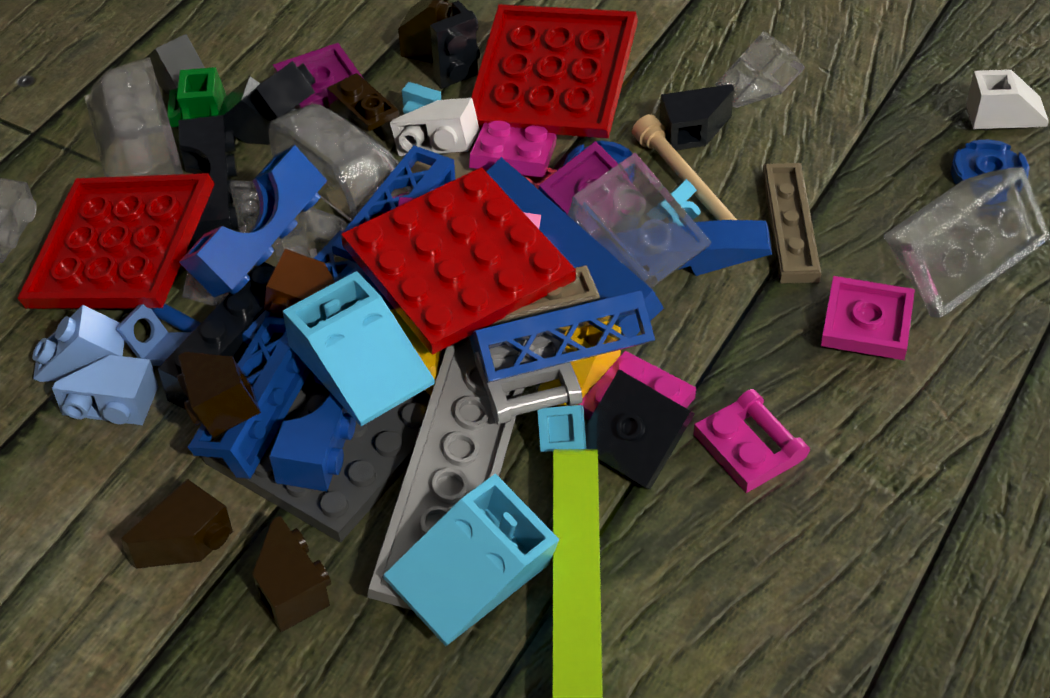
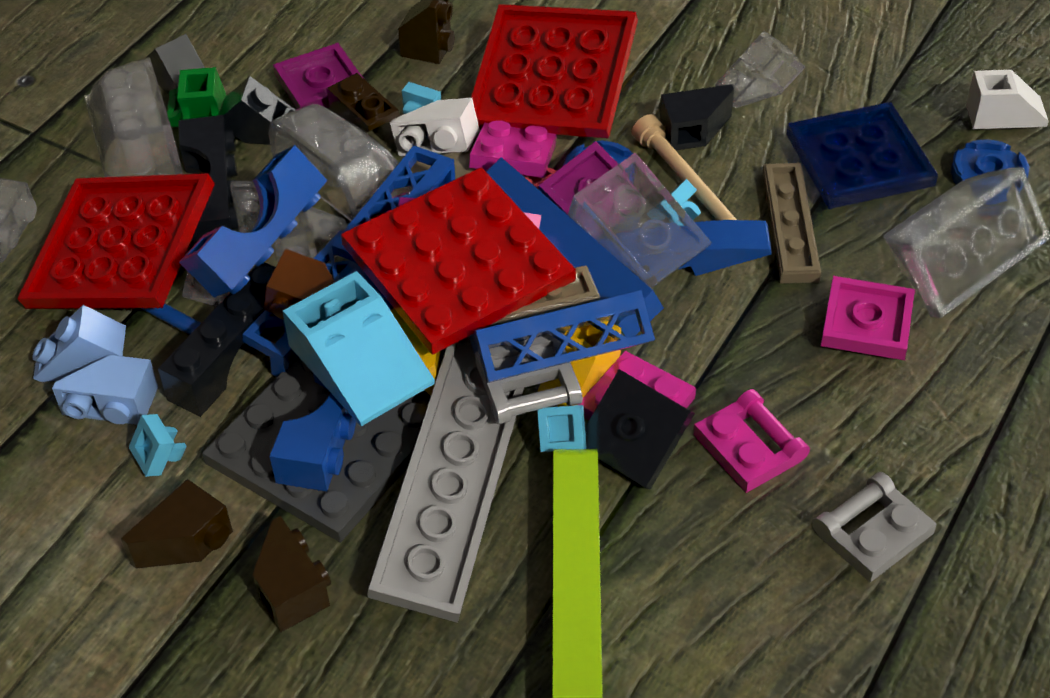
medium blue bracket [116,304,192,366] -> none
dark brown slope [177,352,261,437] -> none
blue fence [188,318,311,479] -> none
black slope [256,61,316,118] -> none
medium azure slope [383,473,560,646] -> none
black bracket [430,0,480,89] -> none
none -> medium azure tile [129,414,187,477]
none -> clear blue plate [786,102,938,209]
none -> light grey plate [812,472,937,583]

